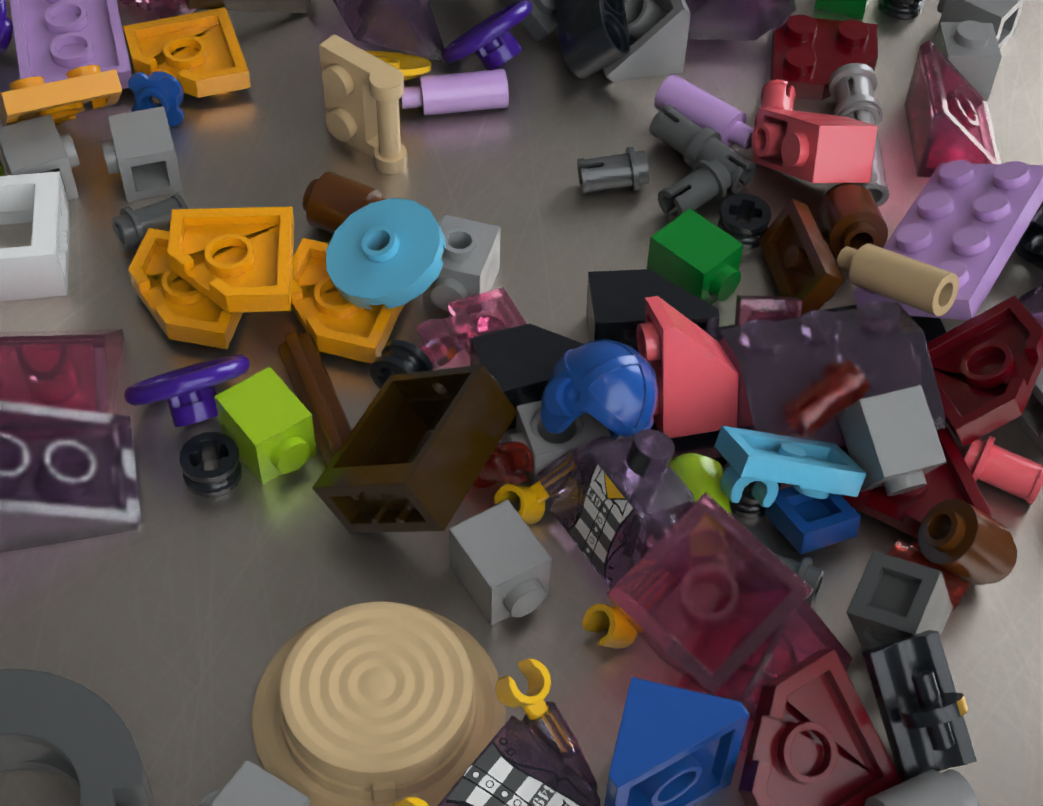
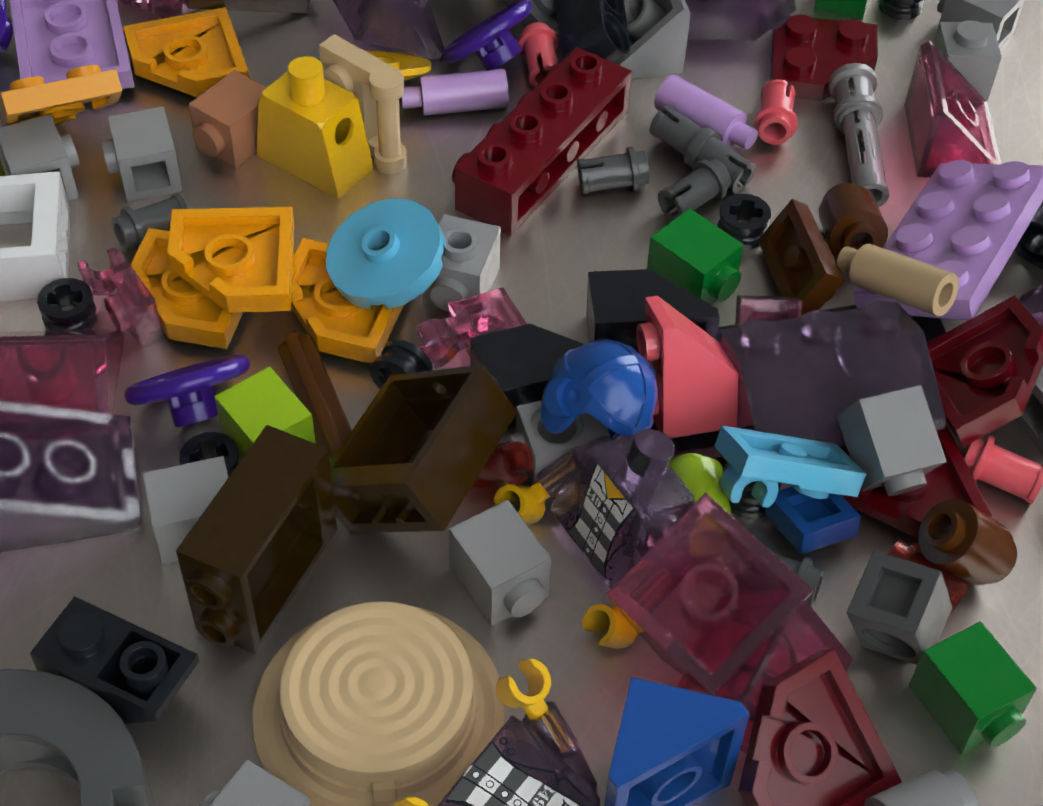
blue plate [128,71,184,127] -> none
reddish brown brick [302,172,386,234] -> none
coral slope [752,107,878,183] -> none
clear red pin [781,360,870,440] -> none
black hips [862,630,977,782] -> none
none -> black slope [30,596,200,724]
none -> black bush [37,278,98,338]
none -> clear pink plate [78,248,164,349]
none -> light grey brick [143,456,228,565]
none -> dark brown window [176,425,337,654]
none -> nougat brick [189,70,267,169]
none -> yellow torso [257,56,373,199]
none -> dark red brick [452,47,632,236]
none -> coral pin [518,22,559,88]
none -> green brick [908,621,1037,754]

